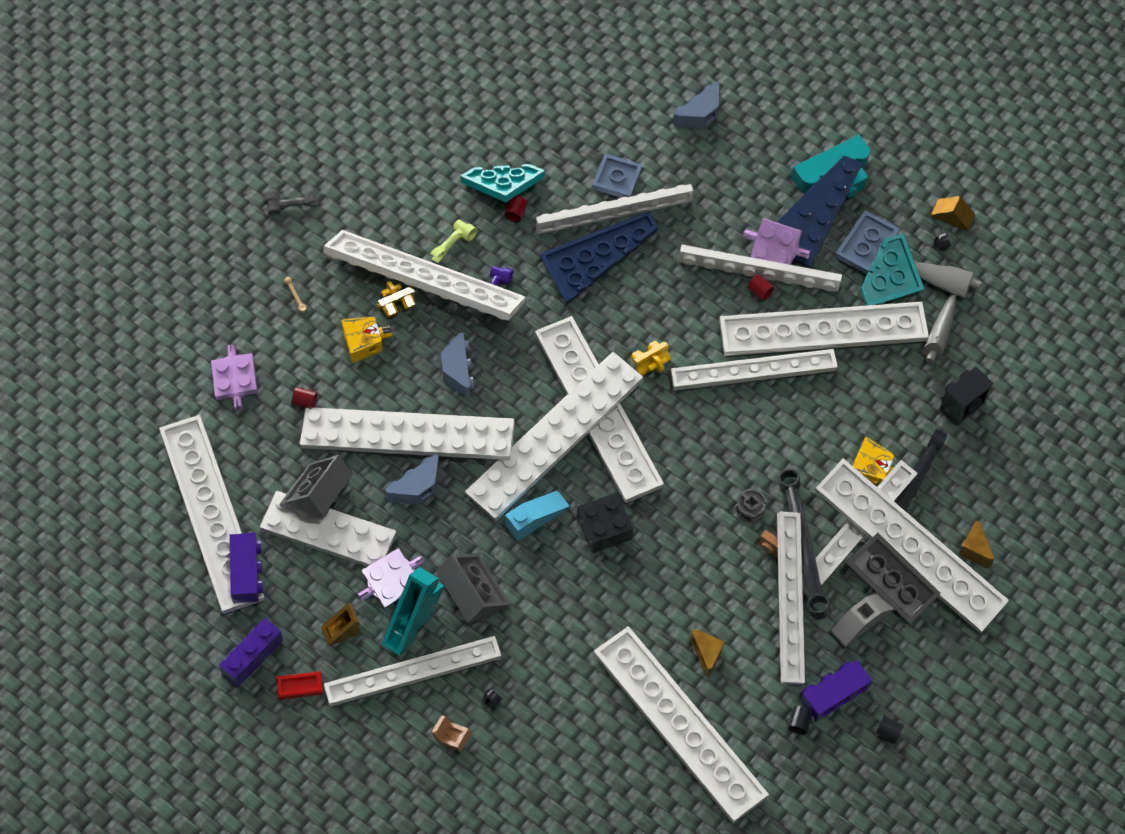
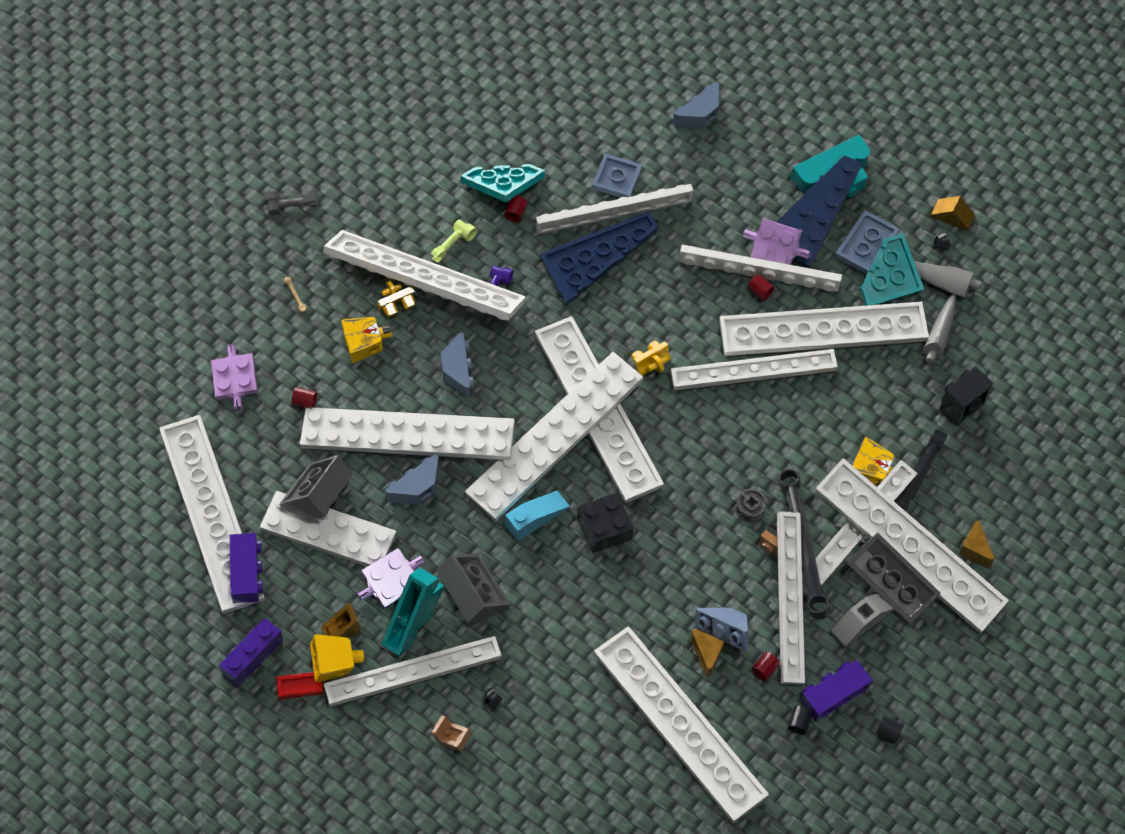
none -> yellow torso [310,634,364,682]
none -> sand blue slope [696,608,748,651]
none -> dark red beam [751,652,780,681]

